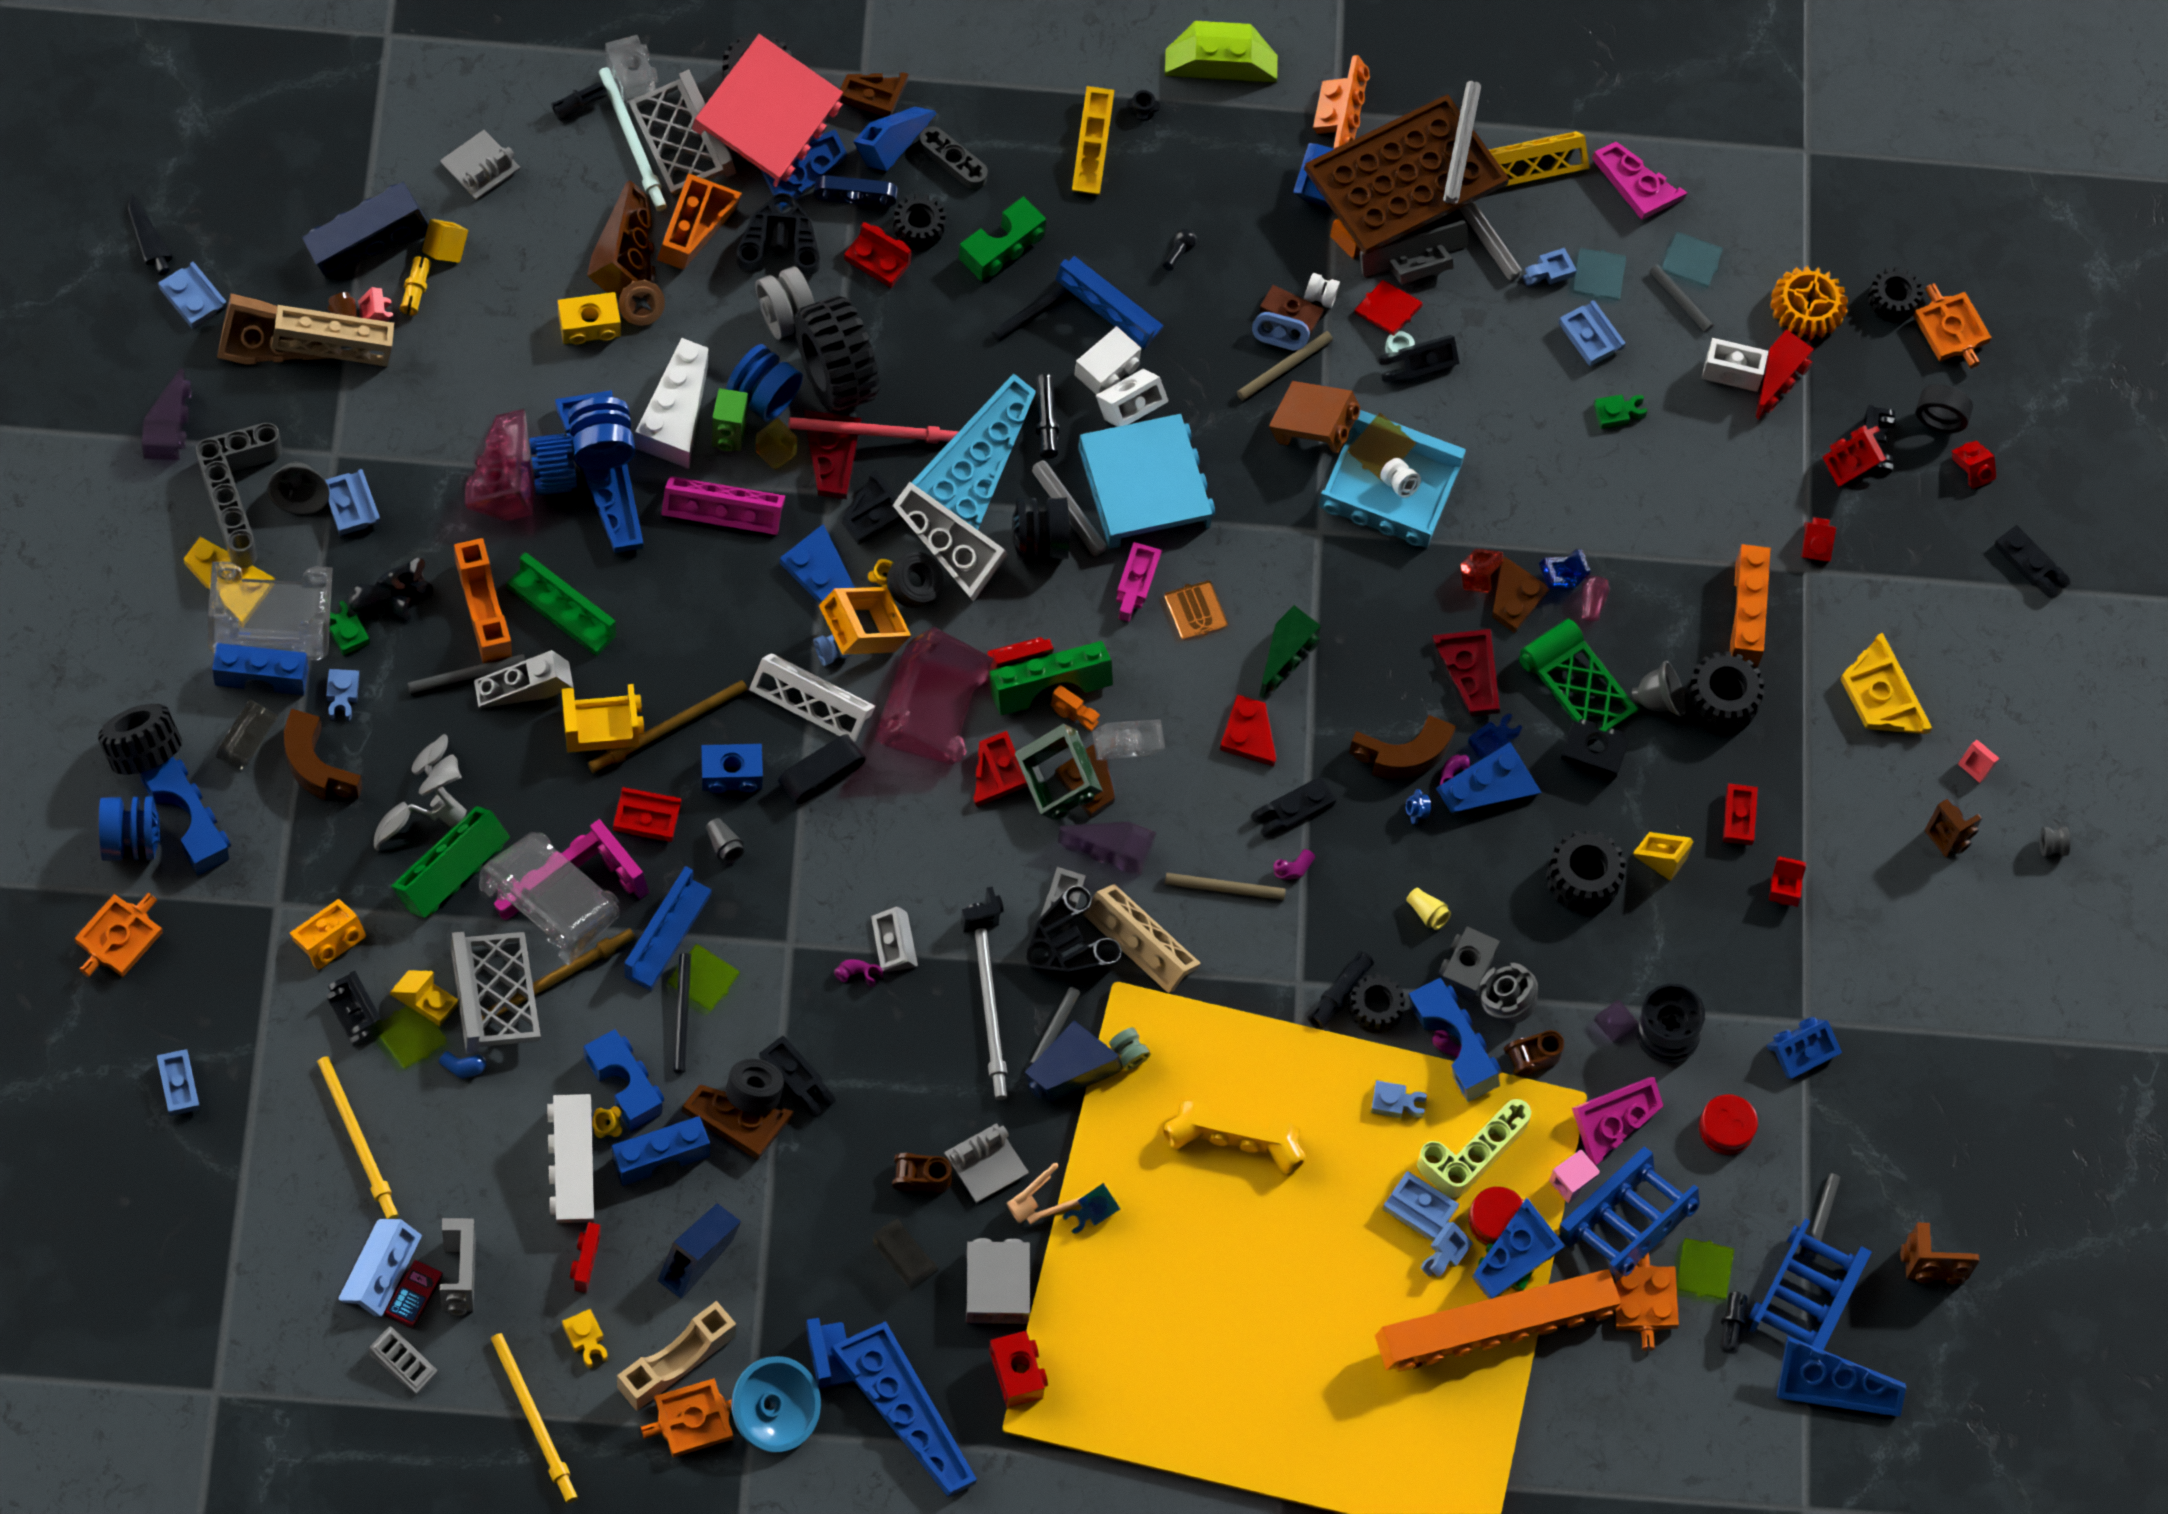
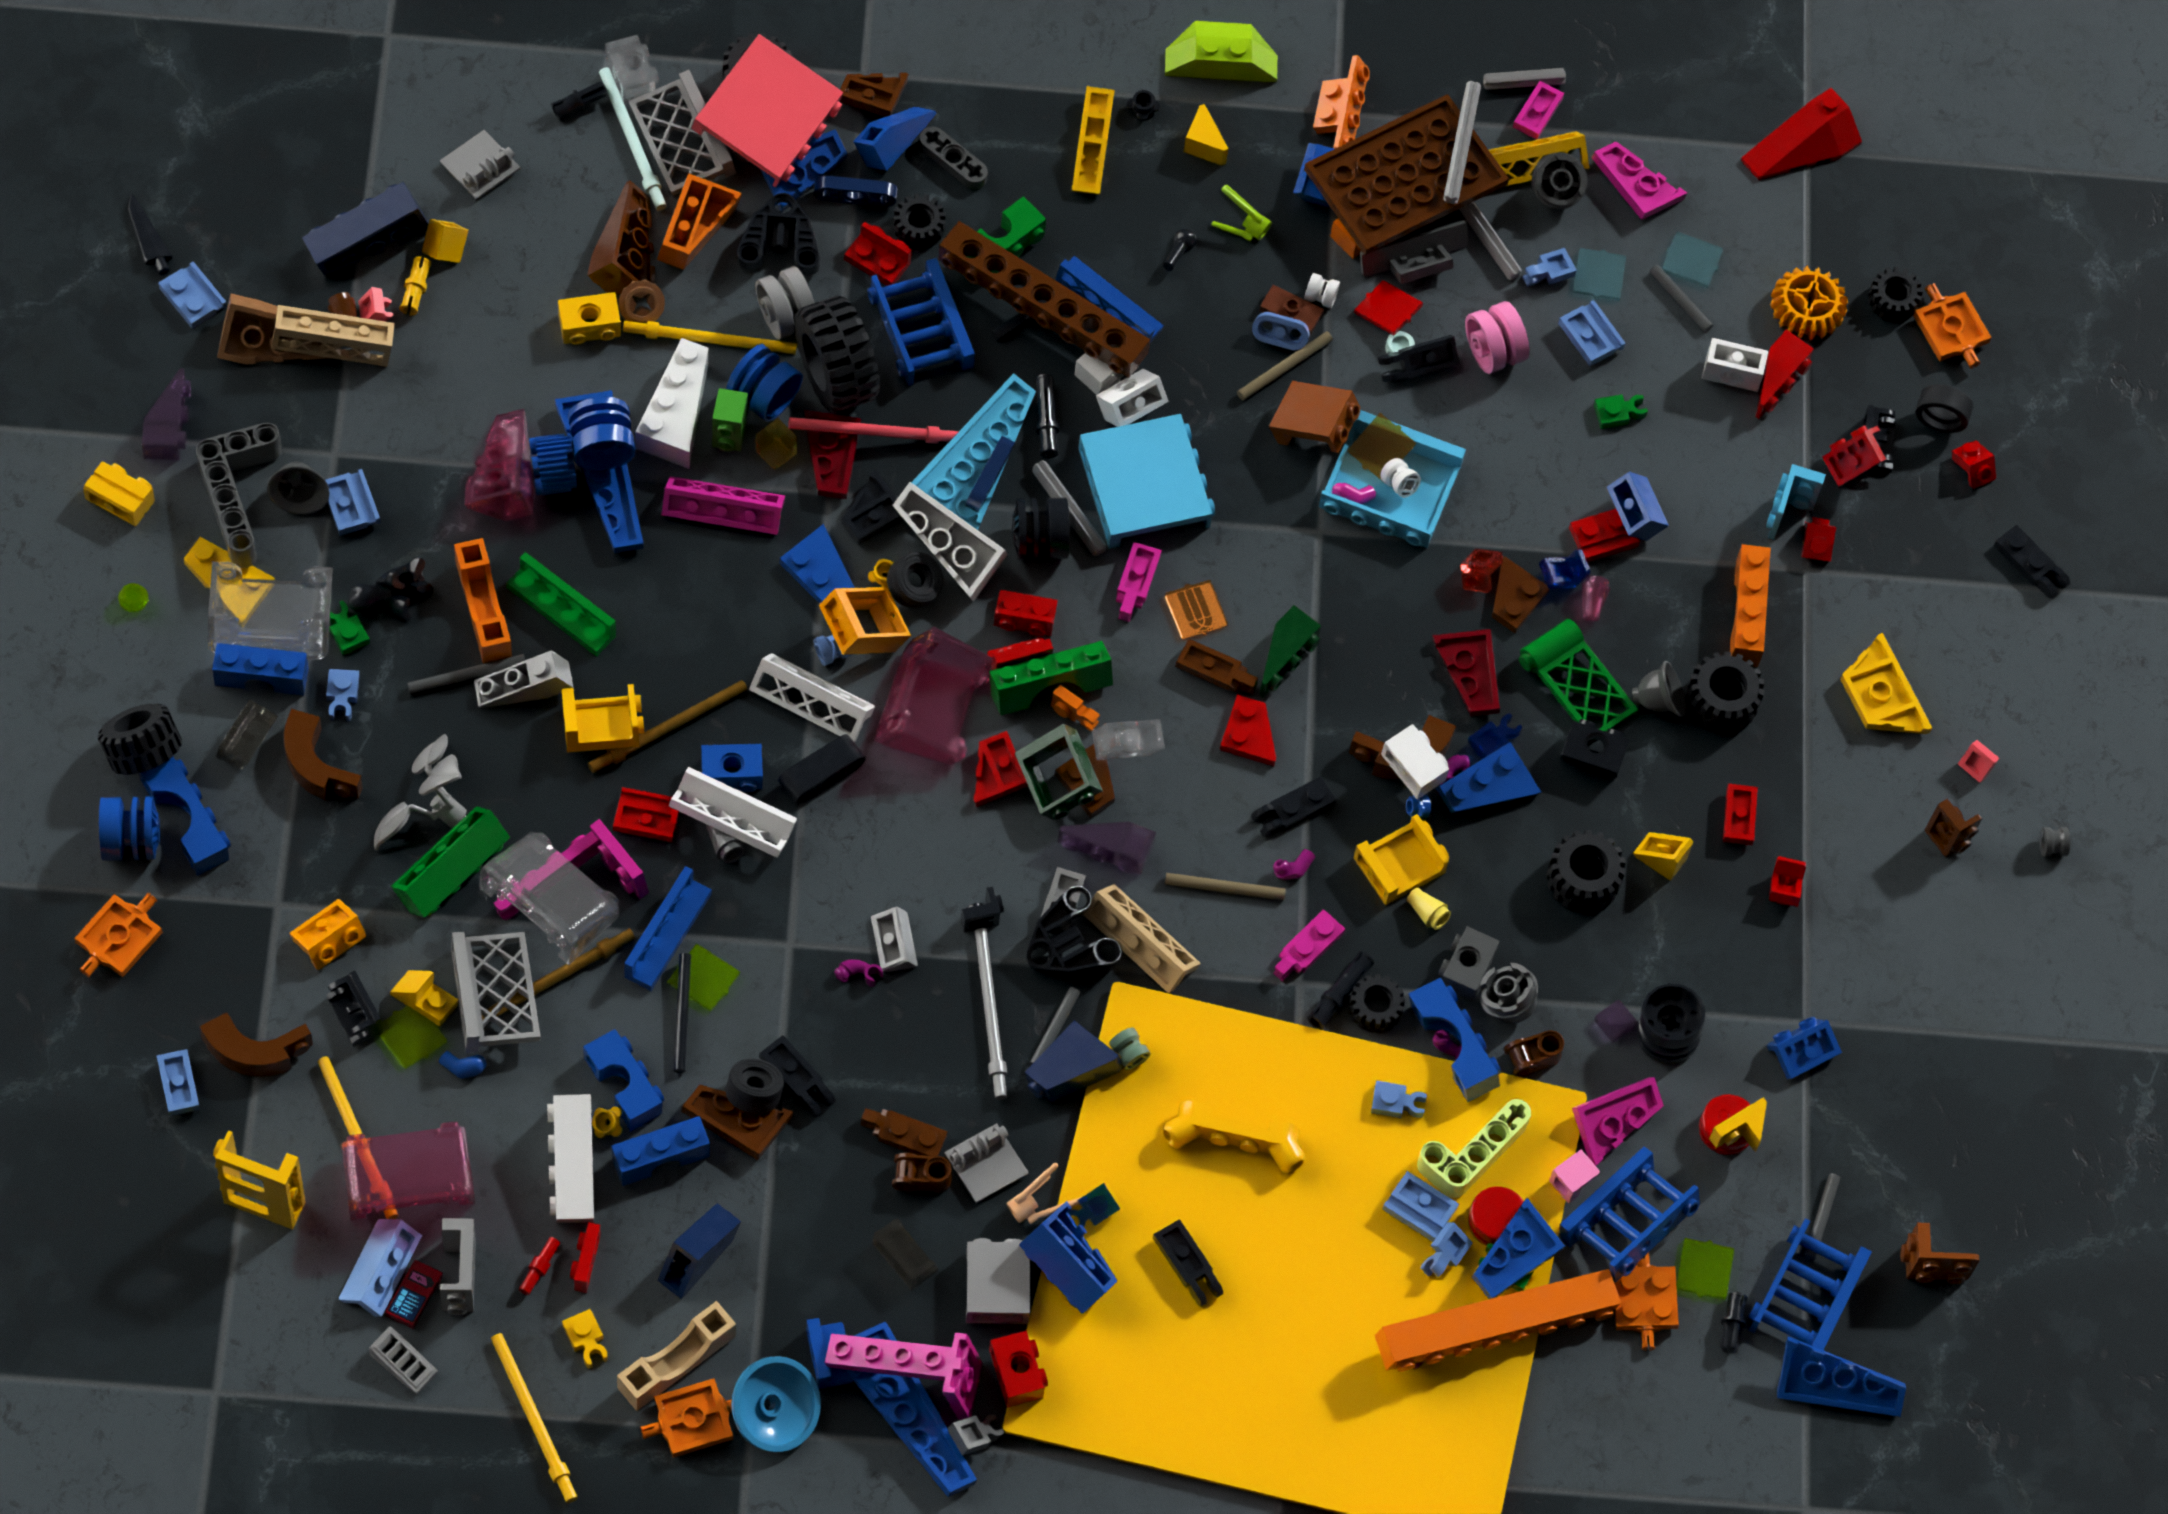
none -> yellow brick [83,462,155,526]
none -> clear neon green plate [118,583,149,612]
none -> reddish brown arch [199,1012,313,1077]
none -> yellow window [213,1130,306,1230]
none -> clear pink windscreen [341,1122,475,1220]
none -> red bar [518,1237,560,1296]
none -> yellow bar [623,321,797,355]
none -> white fence [668,767,797,858]
none -> dark pink bracket [825,1333,983,1420]
none -> reddish brown hinge [860,1108,948,1156]
none -> blue fence [867,258,975,386]
none -> reddish brown brick [938,221,1150,378]
none -> dark grey plate [947,1415,1005,1456]
none -> dark blue beam [965,436,1015,512]
none -> red bracket [993,590,1058,636]
none -> blue wedge [1019,1201,1118,1314]
none -> black hinge [1153,1219,1224,1307]
none -> reddish brown hinge [1175,639,1258,695]
none -> yellow slope [1184,104,1228,165]
none -> lime plant [1211,185,1272,242]
none -> dark pink hinge [1273,909,1345,981]
none -> dark pink arm [1332,483,1376,504]
none -> yellow panel [1353,814,1449,905]
none -> white brick [1381,724,1449,799]
none -> bright pink wheel [1465,301,1530,374]
none -> light grey axle [1483,68,1566,90]
none -> dark pink plate [1513,81,1564,139]
none -> dark grey cone [1532,152,1587,209]
none -> red plate [1569,508,1640,563]
none -> blue brick [1607,472,1669,541]
none -> yellow slope [1709,1097,1767,1152]
none -> red wedge [1741,88,1862,180]
none -> medium azure bracket [1766,464,1826,540]

